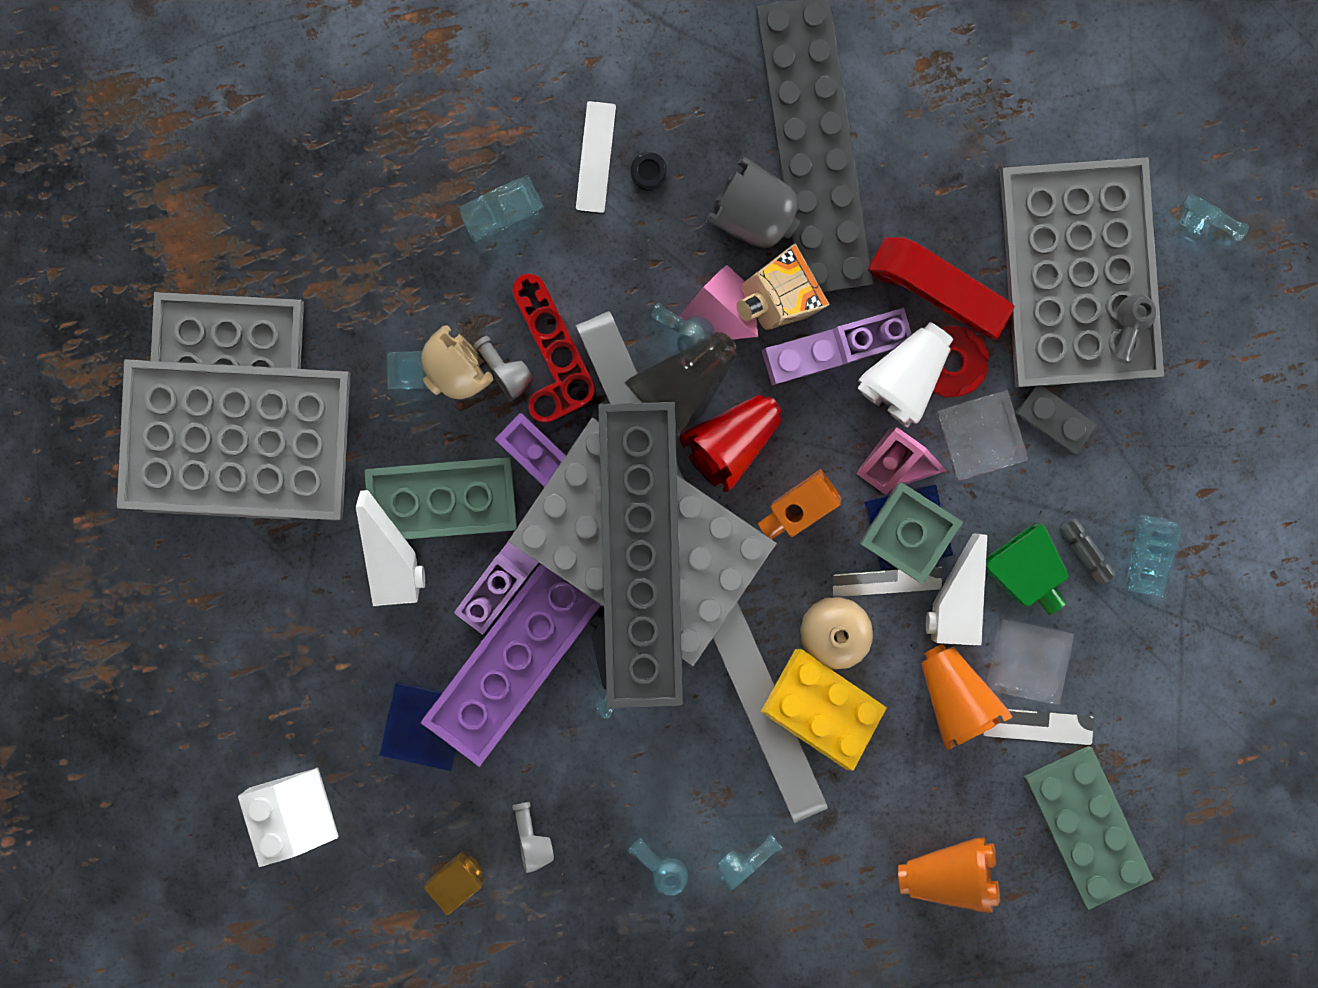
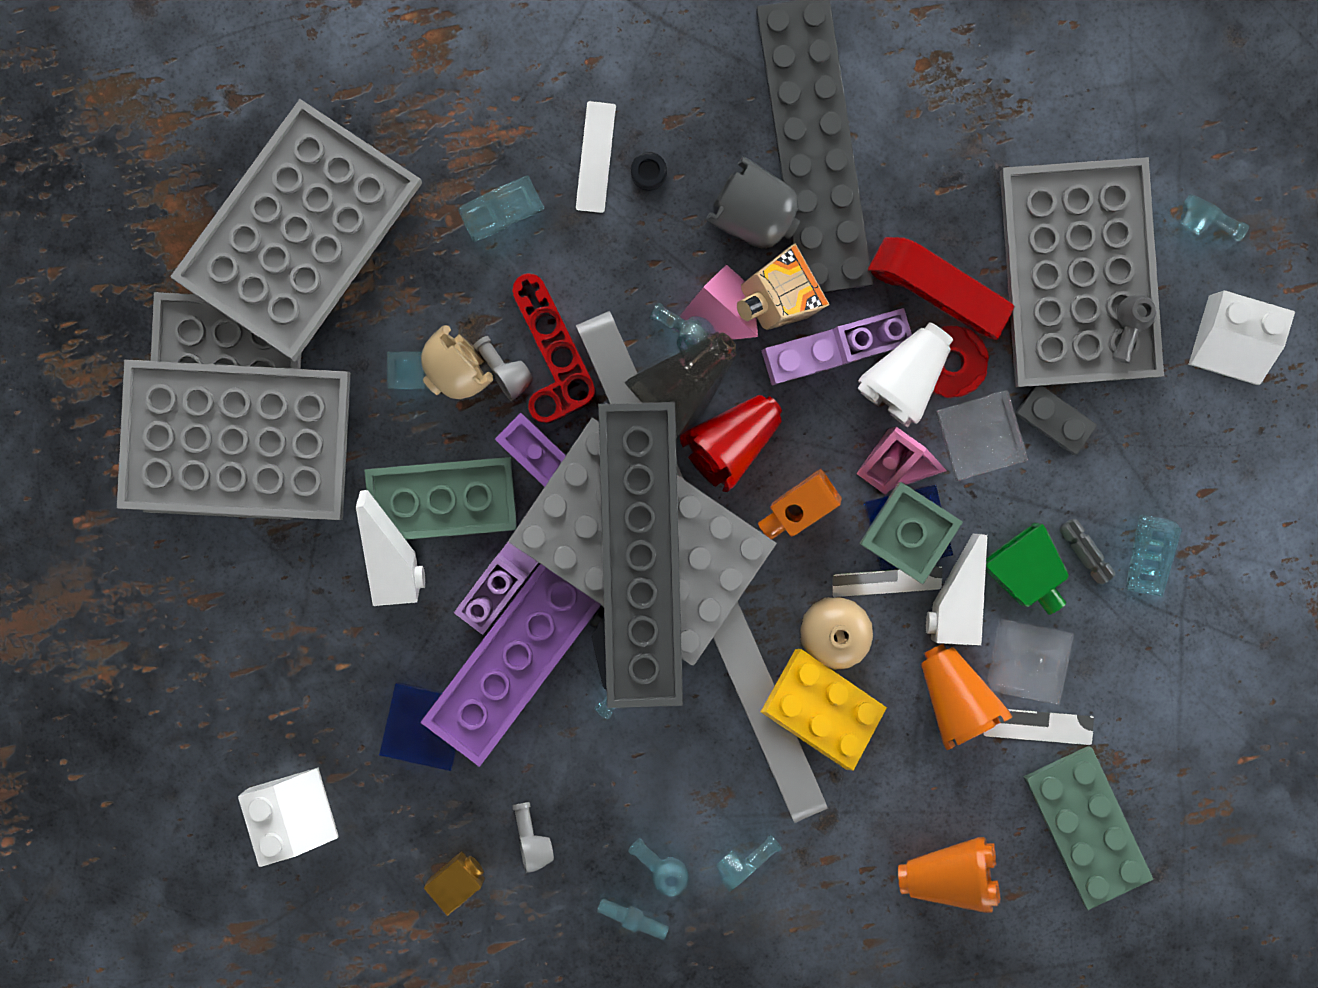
none -> light grey plate [170,99,422,362]
none -> clear light blue bar [597,898,669,940]
none -> white slope [1188,290,1295,385]

